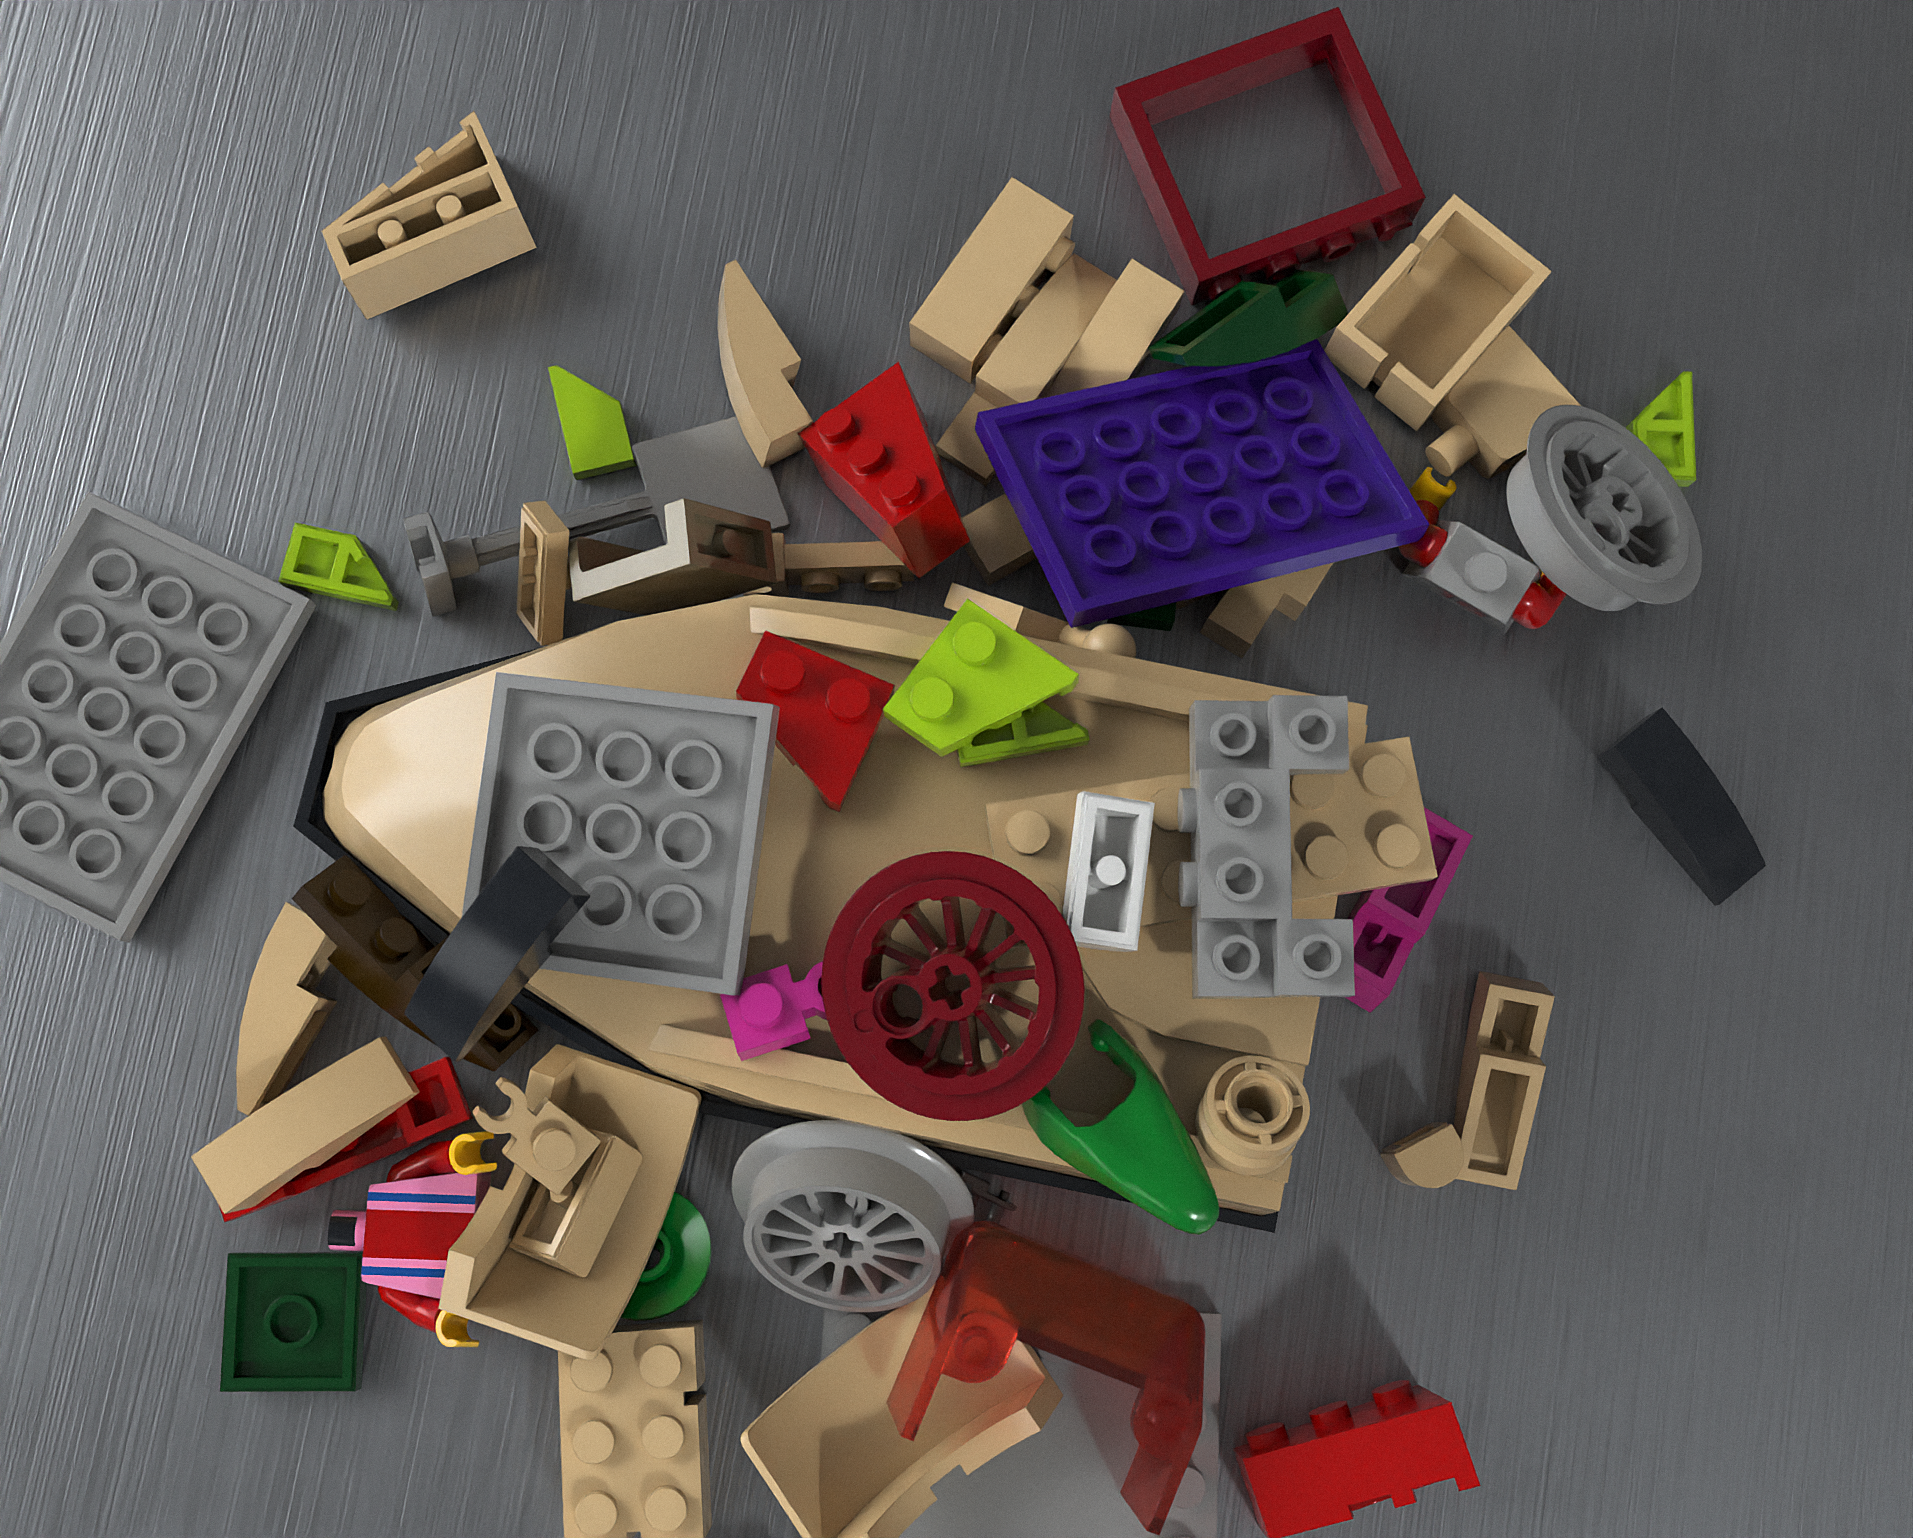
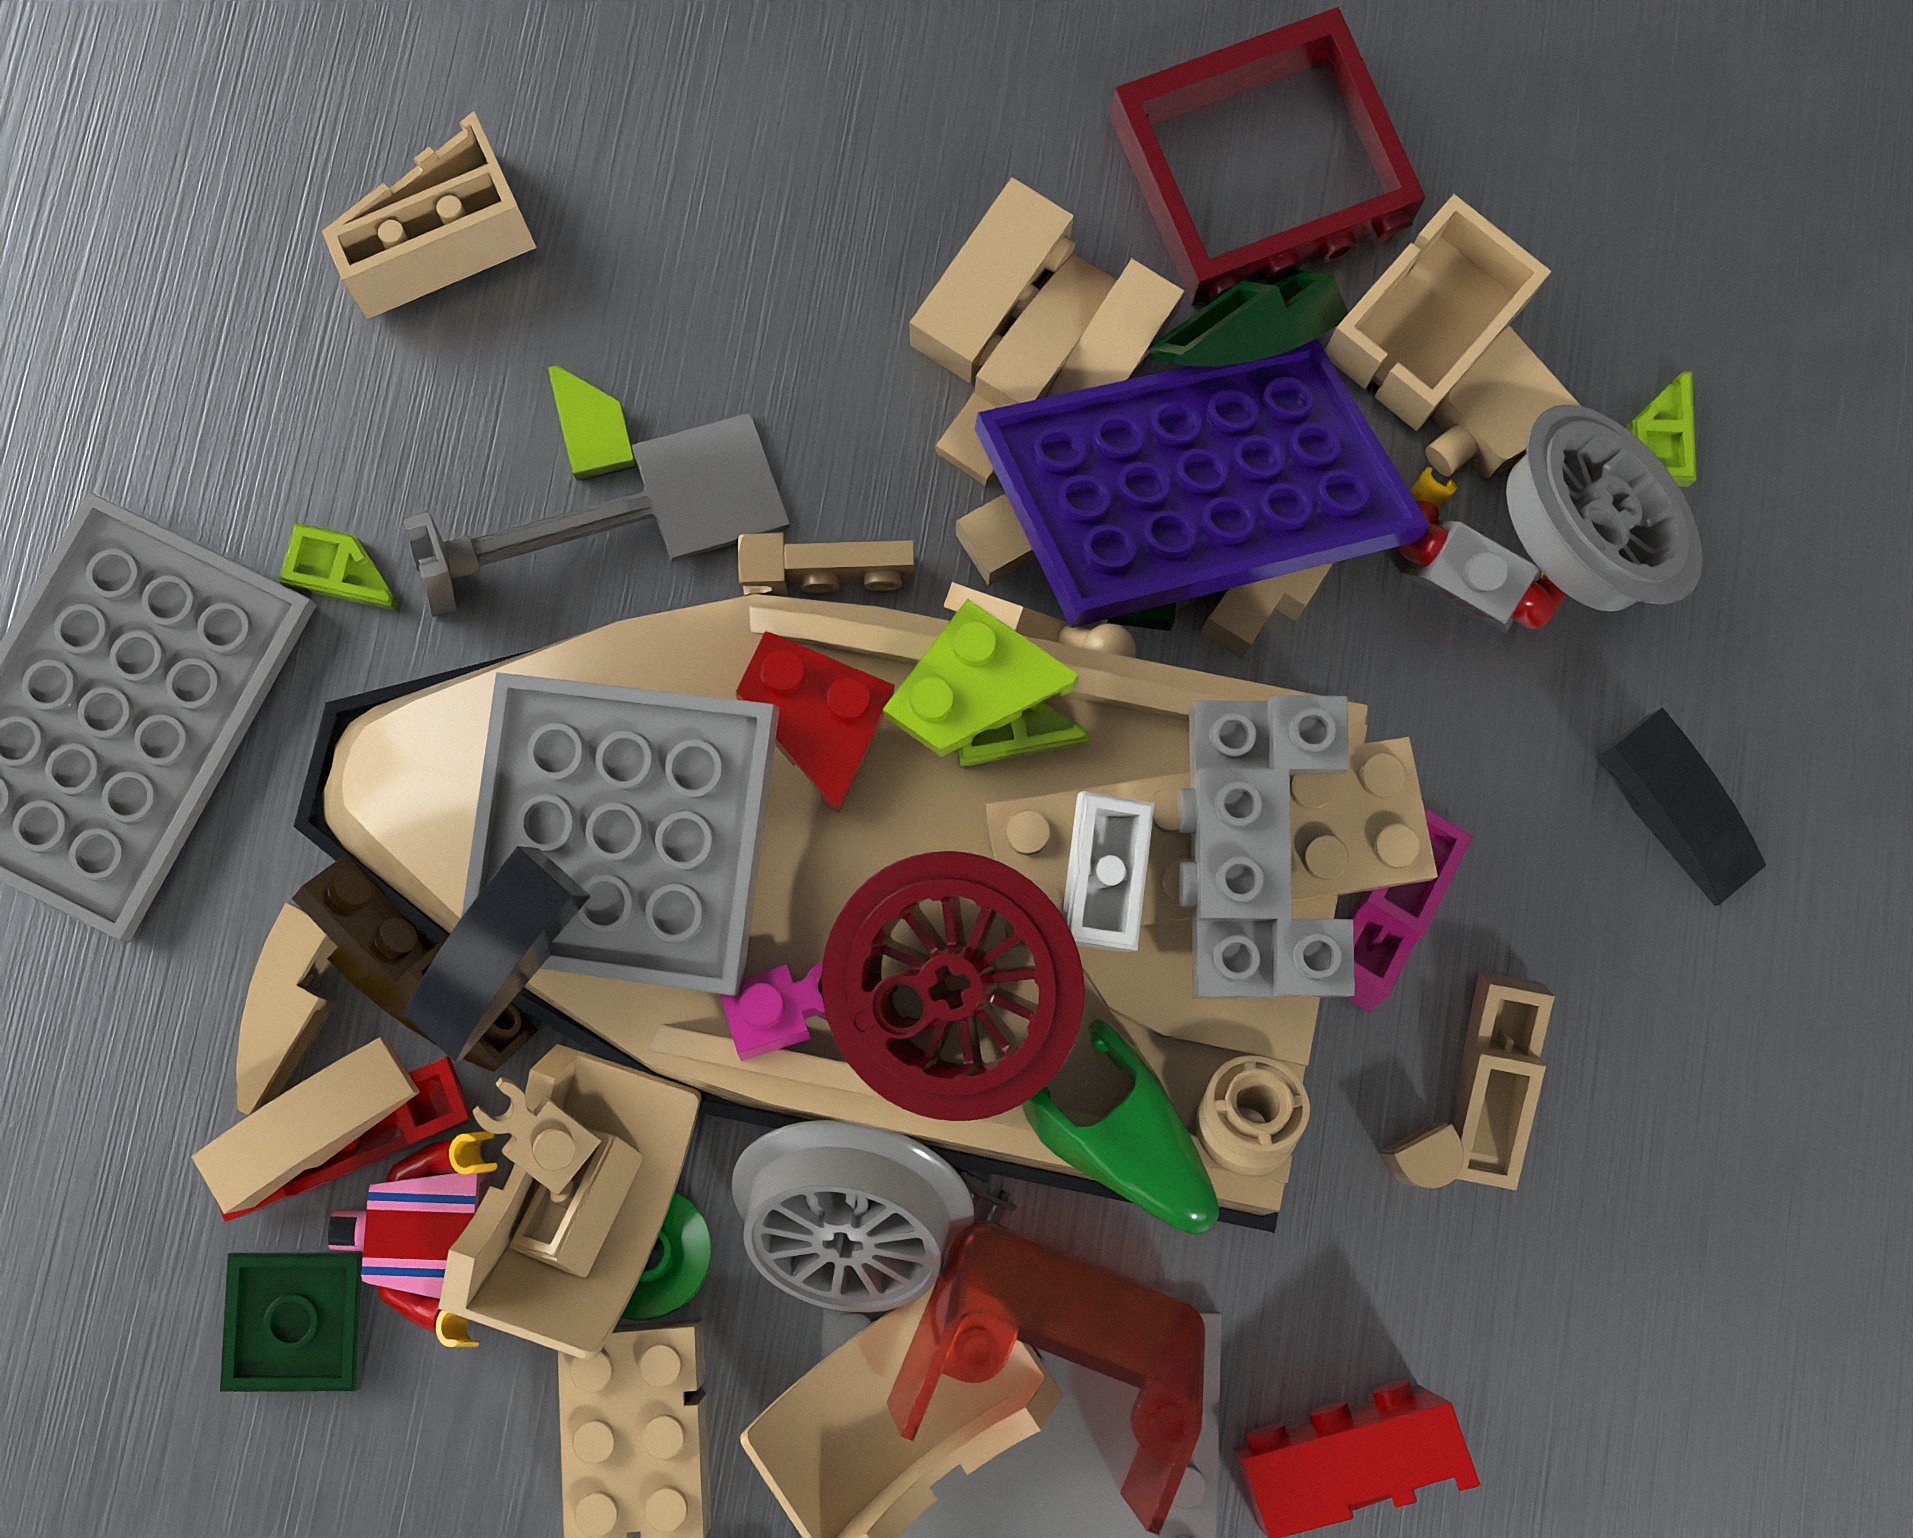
tan plate [516,501,572,646] -> none
dark tan panel [568,498,777,616] -> none
tan slope [717,260,813,469] -> none
red wedge [798,361,970,578] -> none

